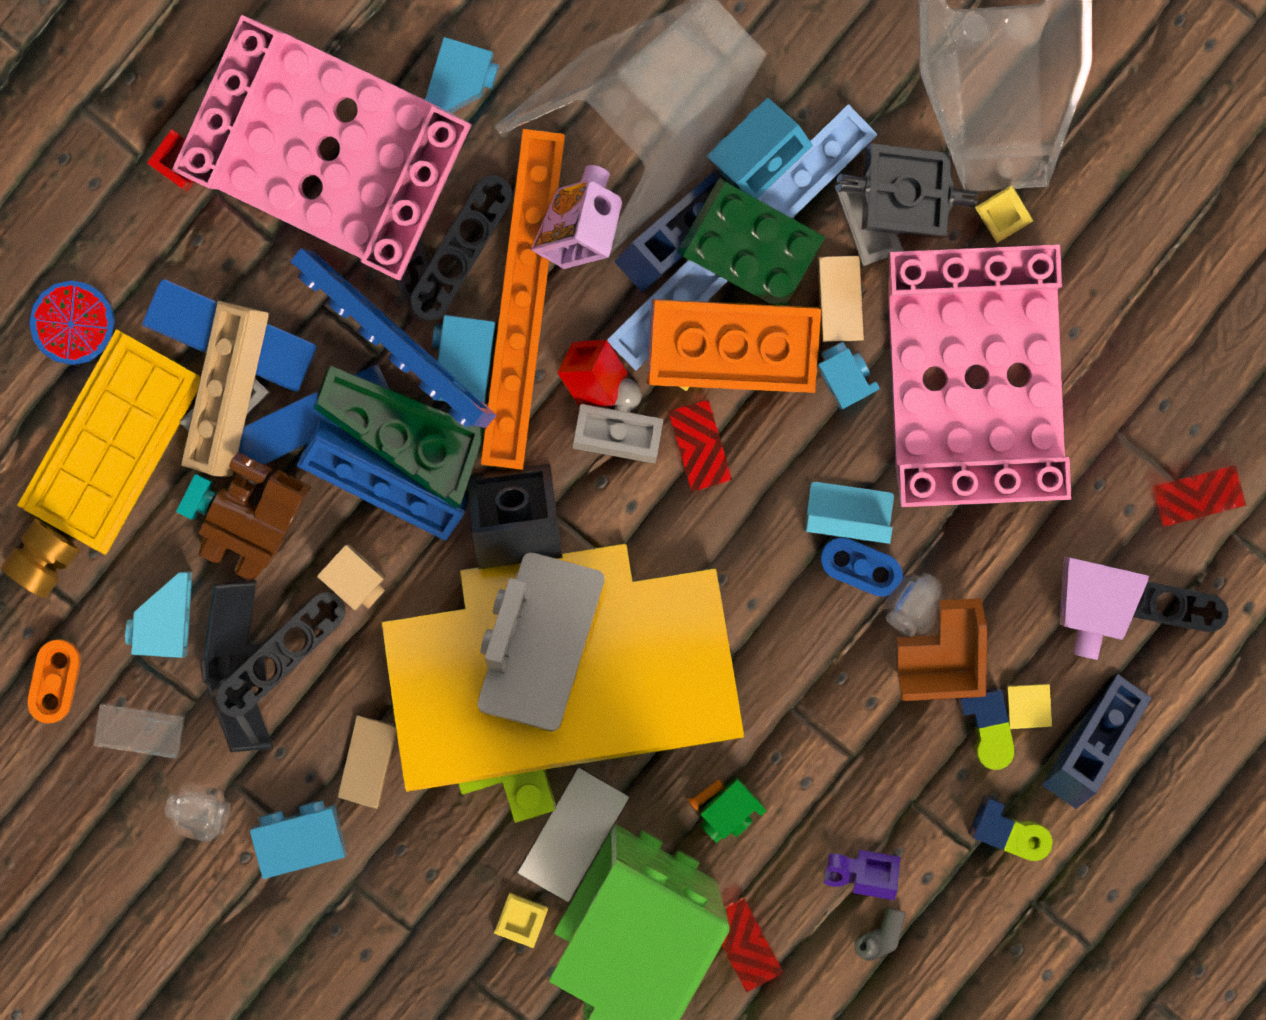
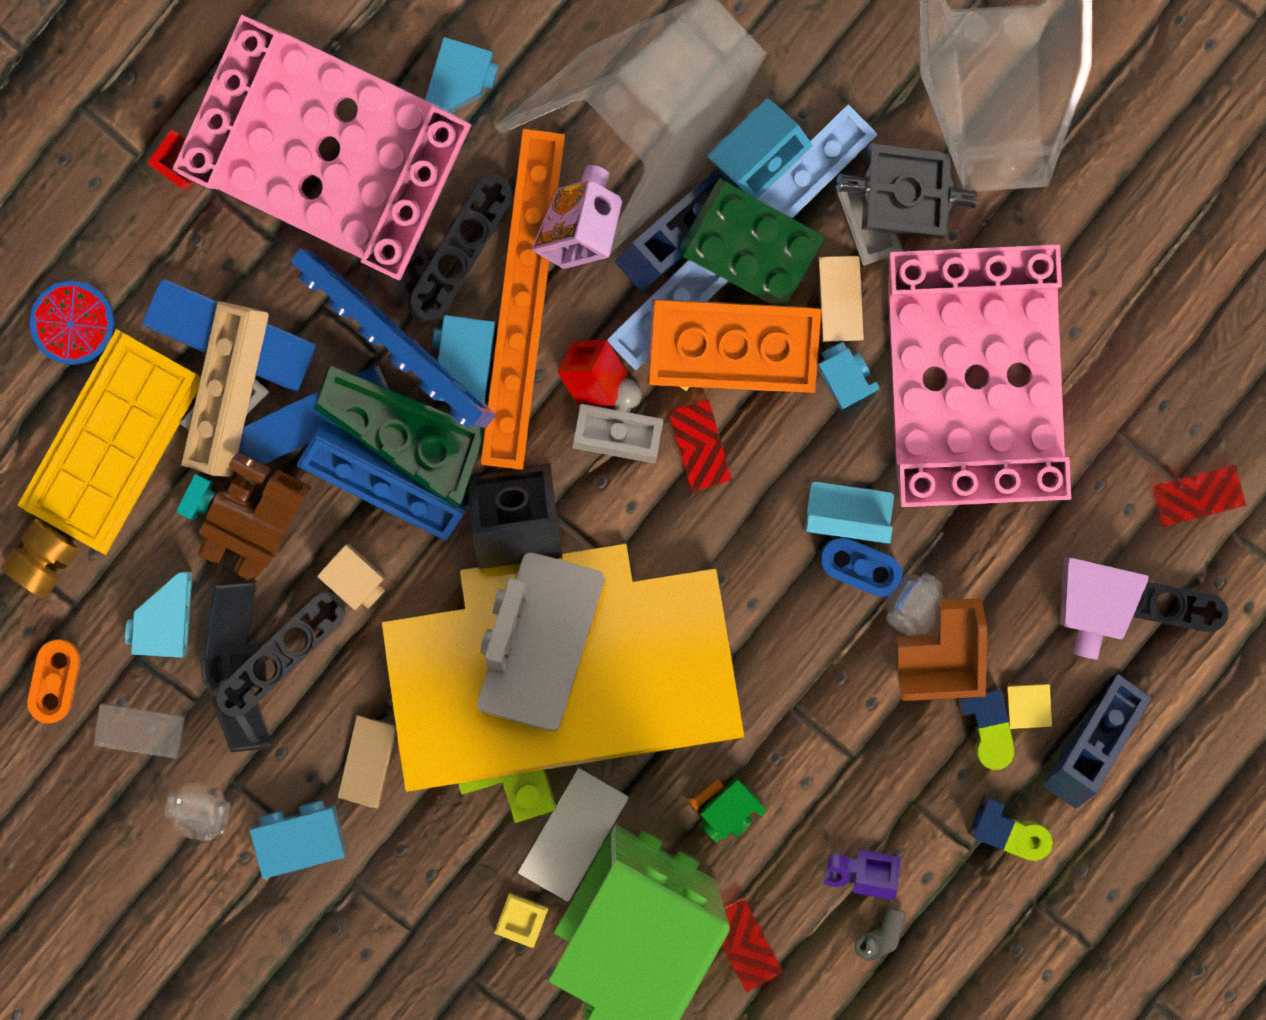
light yellow tile [975,185,1034,243] -> none

